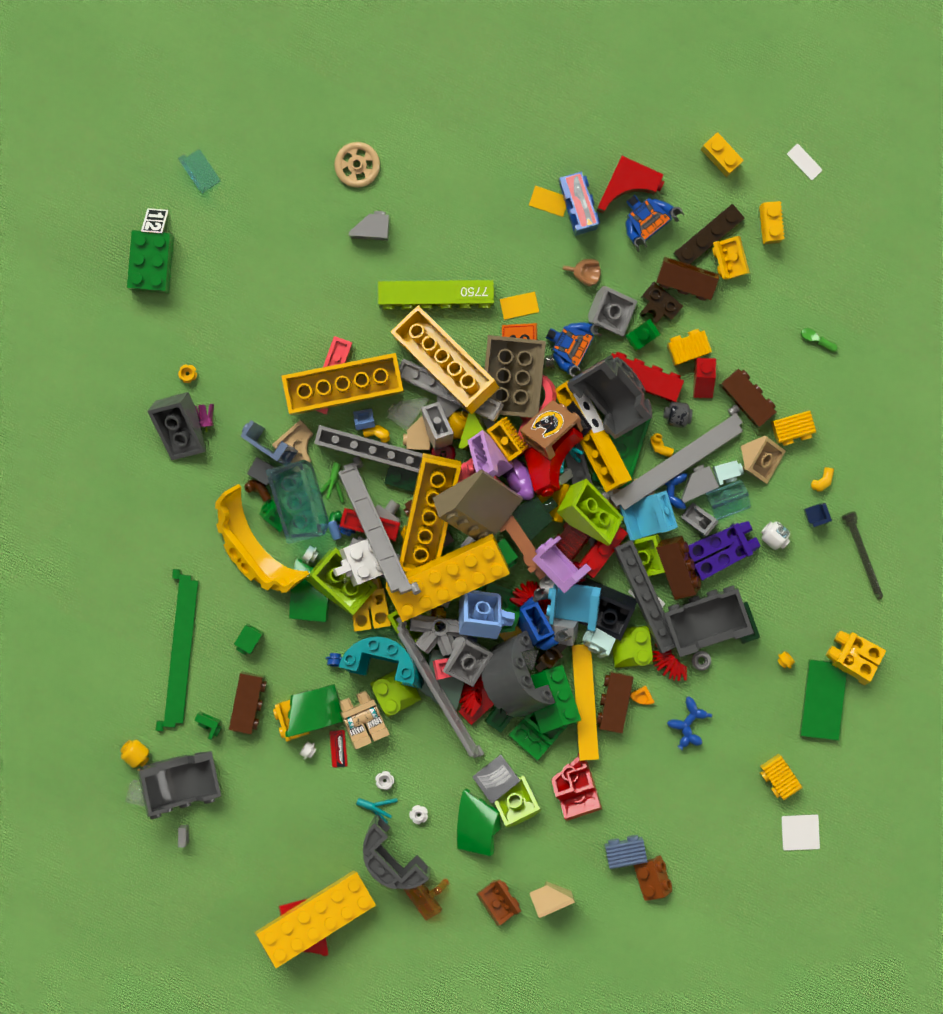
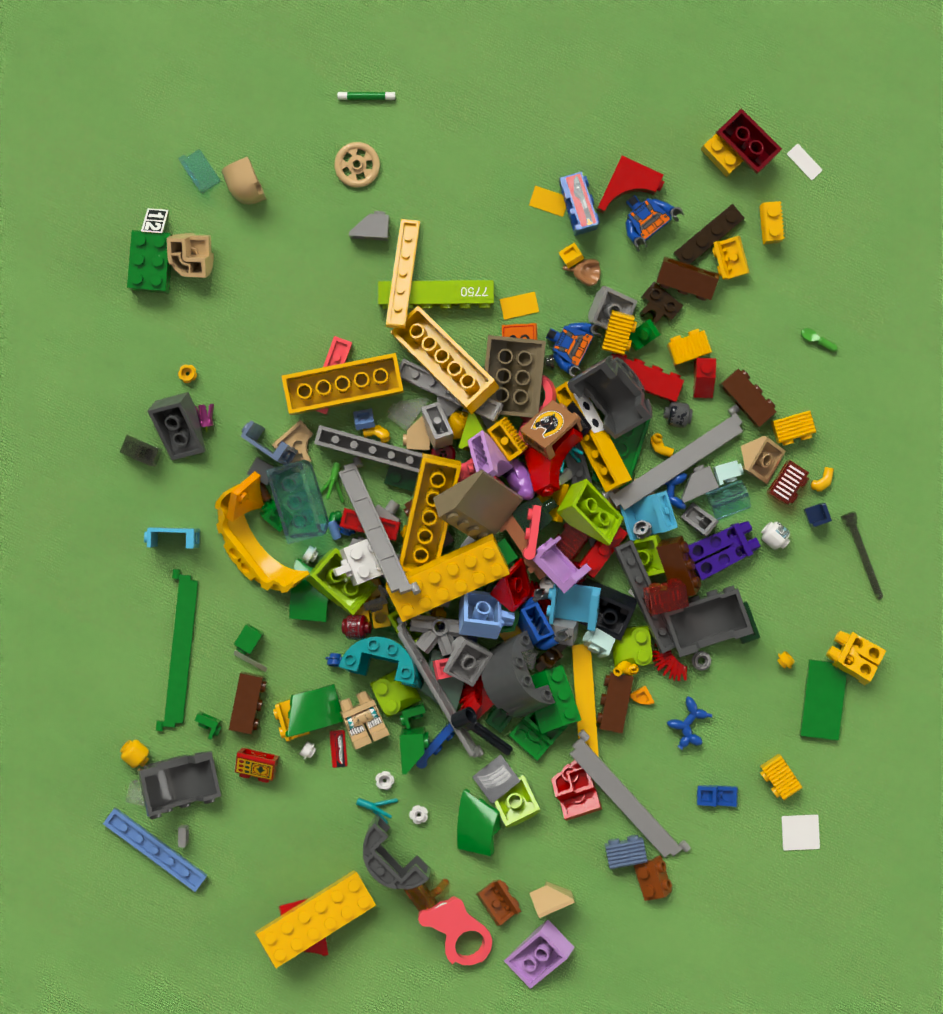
none -> medium blue plate [103,807,207,892]
none -> clear smoke slope [120,435,163,467]
none -> medium azure panel [144,527,200,549]
none -> tan brick [167,233,214,278]
none -> tan brick [221,157,266,205]
none -> light orange plate [227,471,264,522]
none -> white sticker [234,651,267,672]
none -> slope [235,747,279,783]
none -> green bar [338,92,395,100]
none -> dark red head [342,614,372,640]
none -> clear smoke bracket [363,583,390,613]
none -> yellow tile [386,219,420,329]
none -> green bracket [400,703,426,730]
none -> green slope [400,727,430,775]
none -> blue plate [416,722,456,769]
none -> coral animal [418,896,492,965]
none -> black axle [451,707,513,755]
none -> red slope [490,558,532,612]
none -> lavender slope [504,920,575,989]
none -> coral plate [522,505,542,560]
none -> yellow plate [558,242,585,269]
none -> light grey piece [570,730,691,858]
none -> yellow brick [601,310,637,355]
none -> yellow arm [613,661,639,676]
none -> dark grey plate [633,520,652,539]
none -> clear red brick [643,578,689,616]
none -> blue slope [697,785,738,807]
none -> dark red slope [716,108,782,174]
none -> clear red brick [766,460,809,505]

